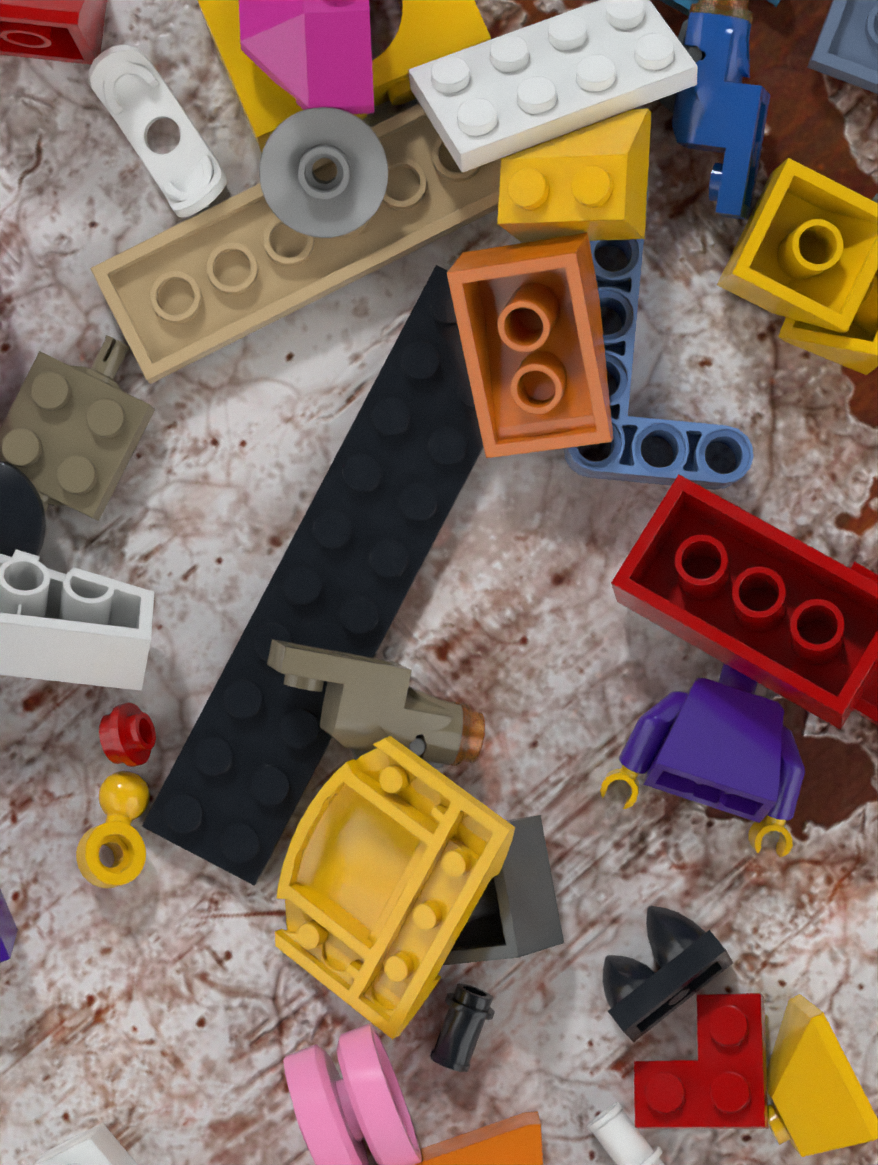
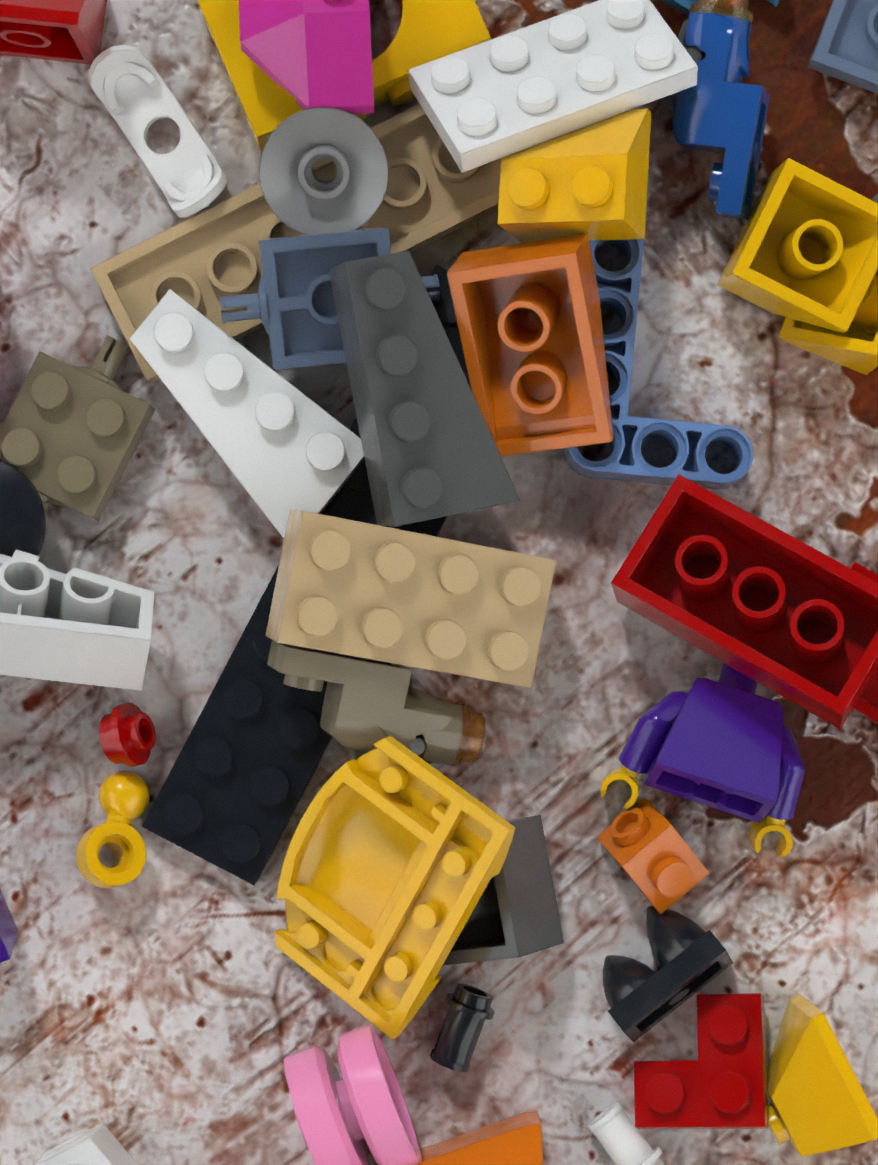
none -> white wing [130,289,365,538]
none -> sand blue plate [219,227,440,370]
none -> tan brick [265,509,556,688]
none -> dark grey wedge [328,251,520,527]
none -> orange bracket [598,798,709,914]

